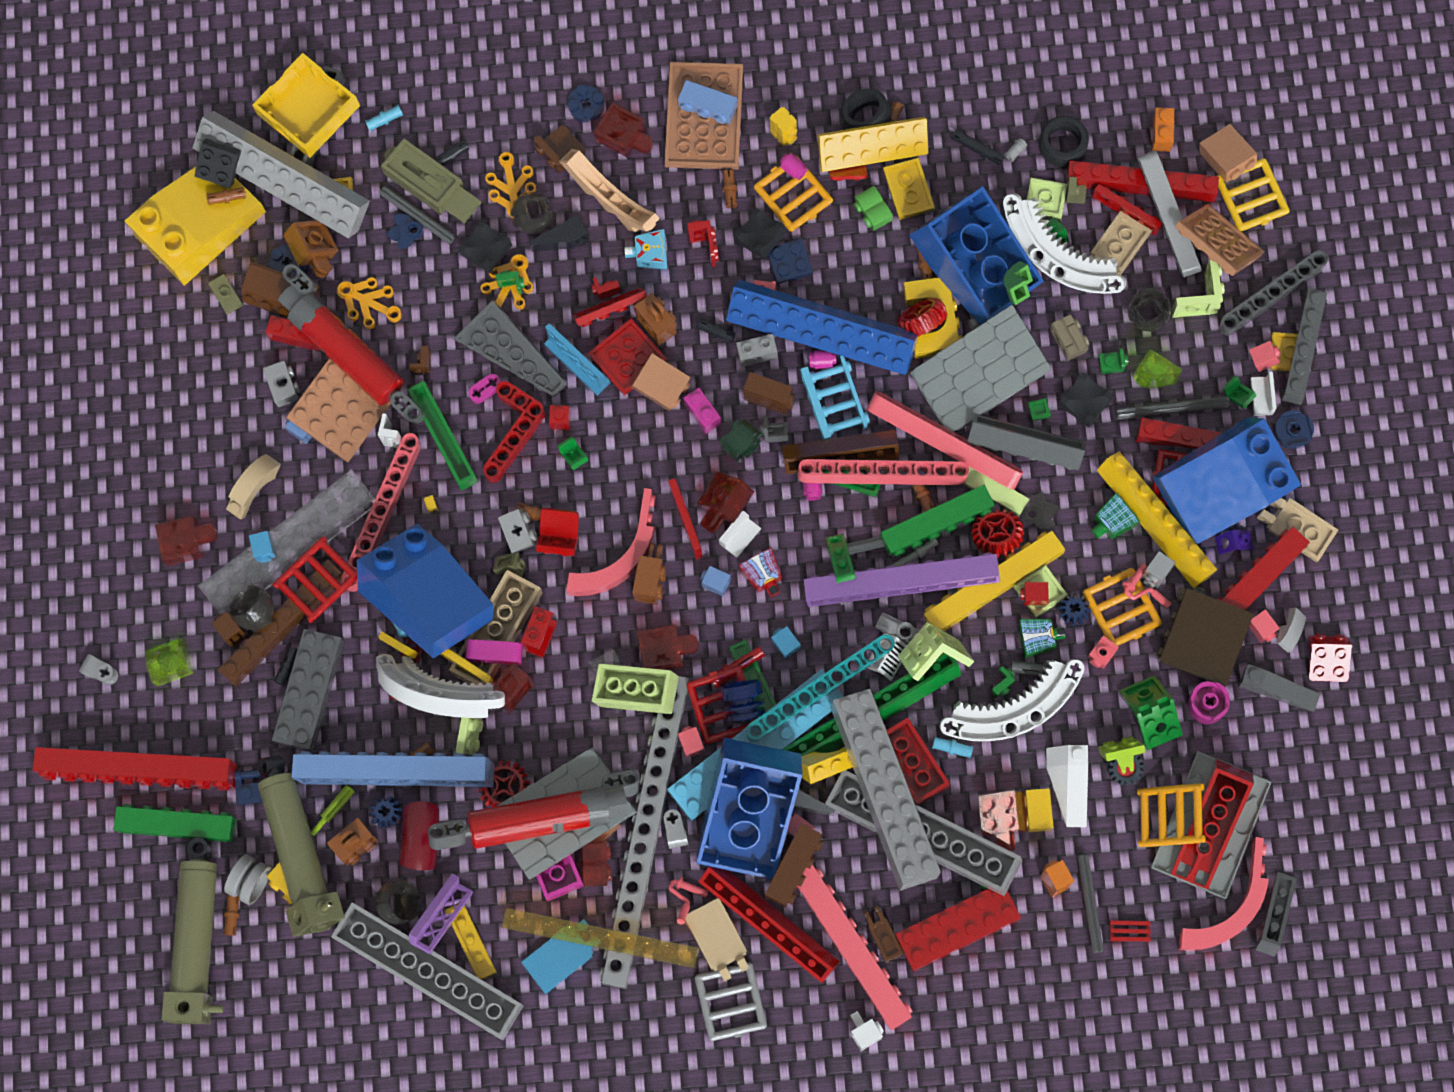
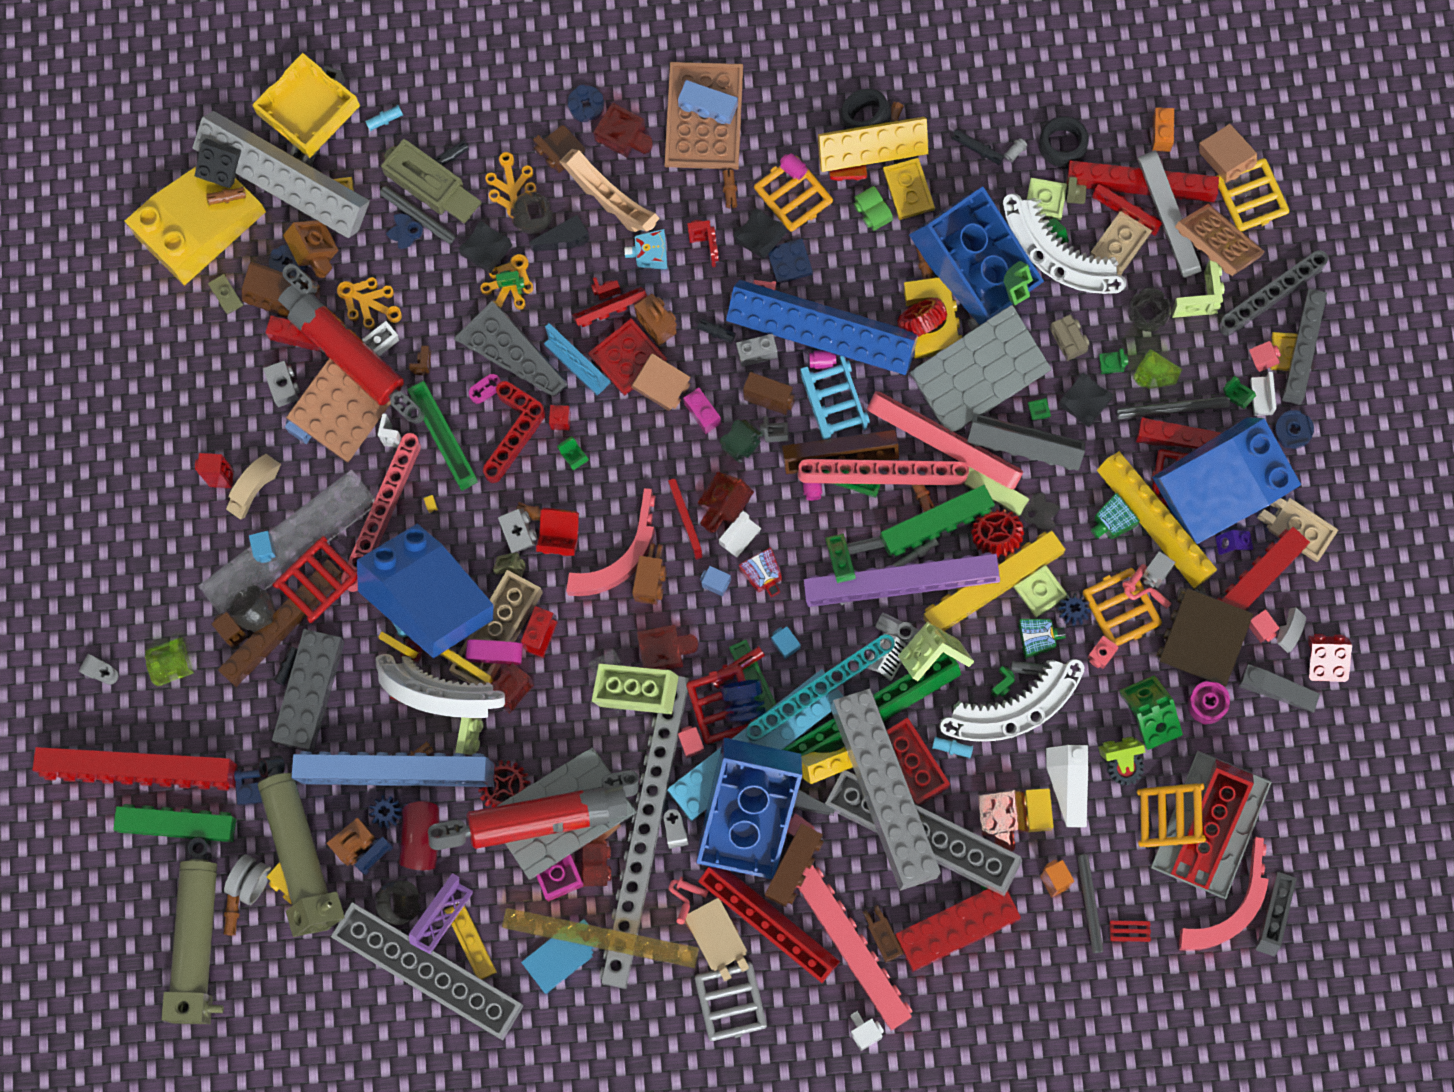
clear red brick [155,516,218,566] -> none
lime axle [311,785,355,836] -> none
yellow brick [770,107,797,146] -> none
red brick [1020,582,1049,606] -> none
none -> red brick [195,453,234,488]
none -> dark blue plate [354,837,394,875]
none -> white brick [362,321,399,356]

